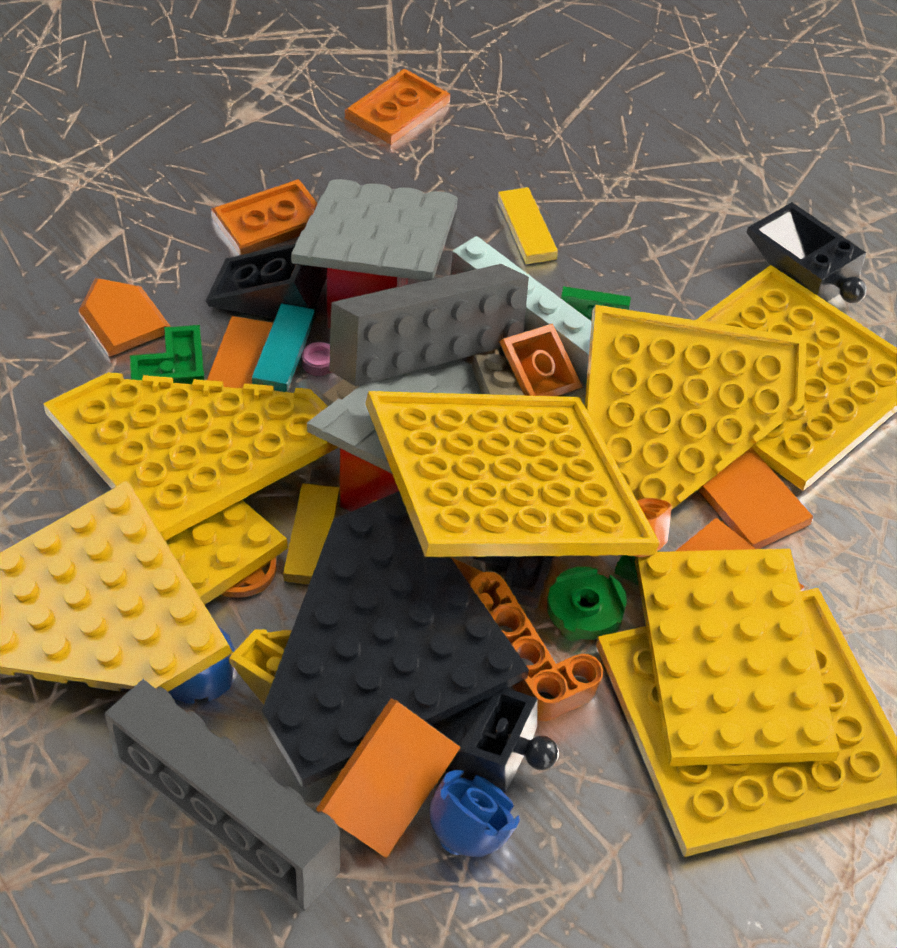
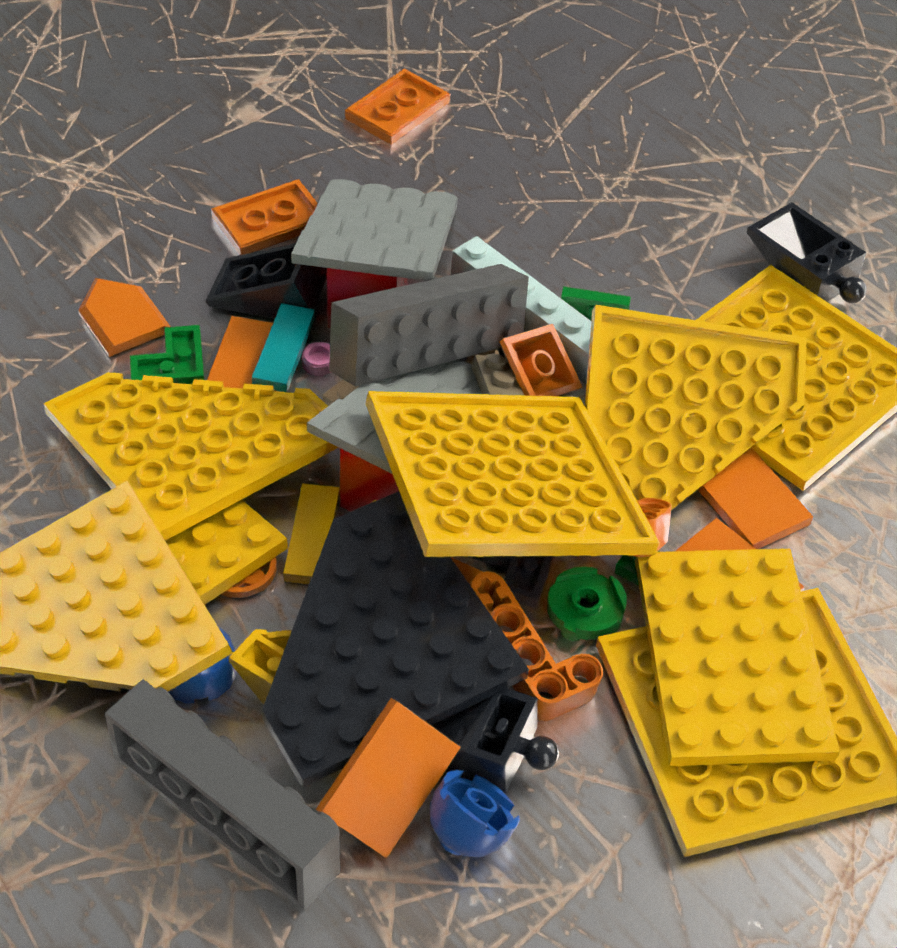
yellow tile [497,187,558,264] -> none

